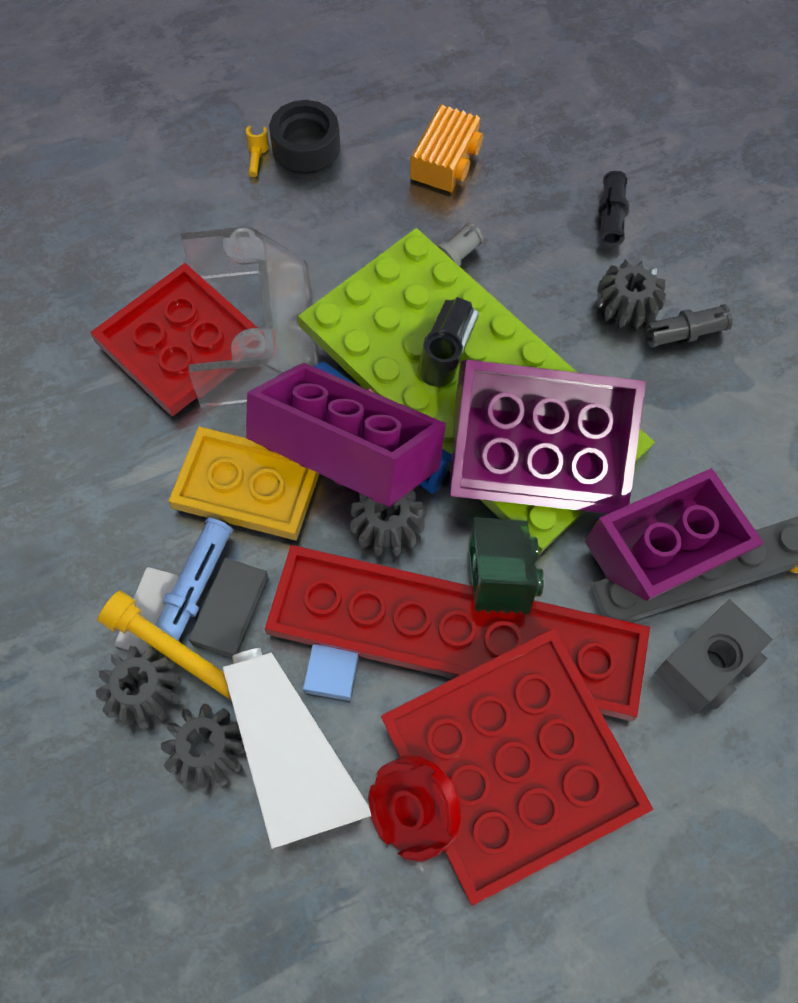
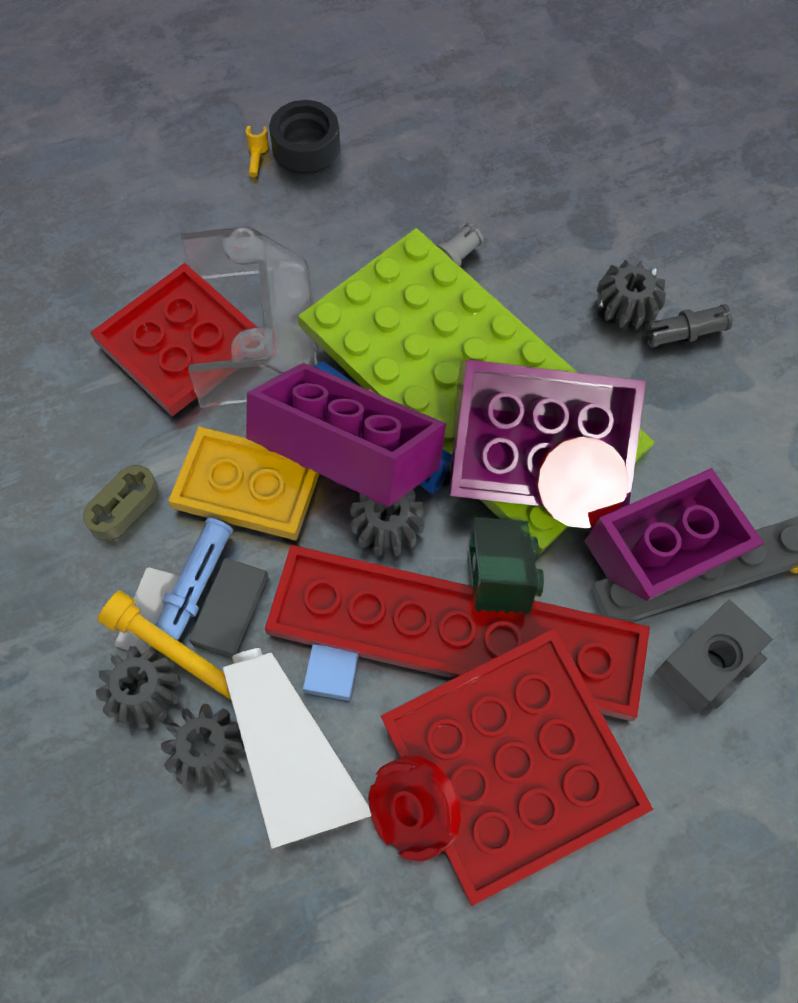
light orange brick [410,104,483,192] -> none
black piece [418,297,479,387] -> none
black pin [598,171,629,246] -> none
none -> olive beam [83,465,159,541]
none -> tile [535,436,629,528]

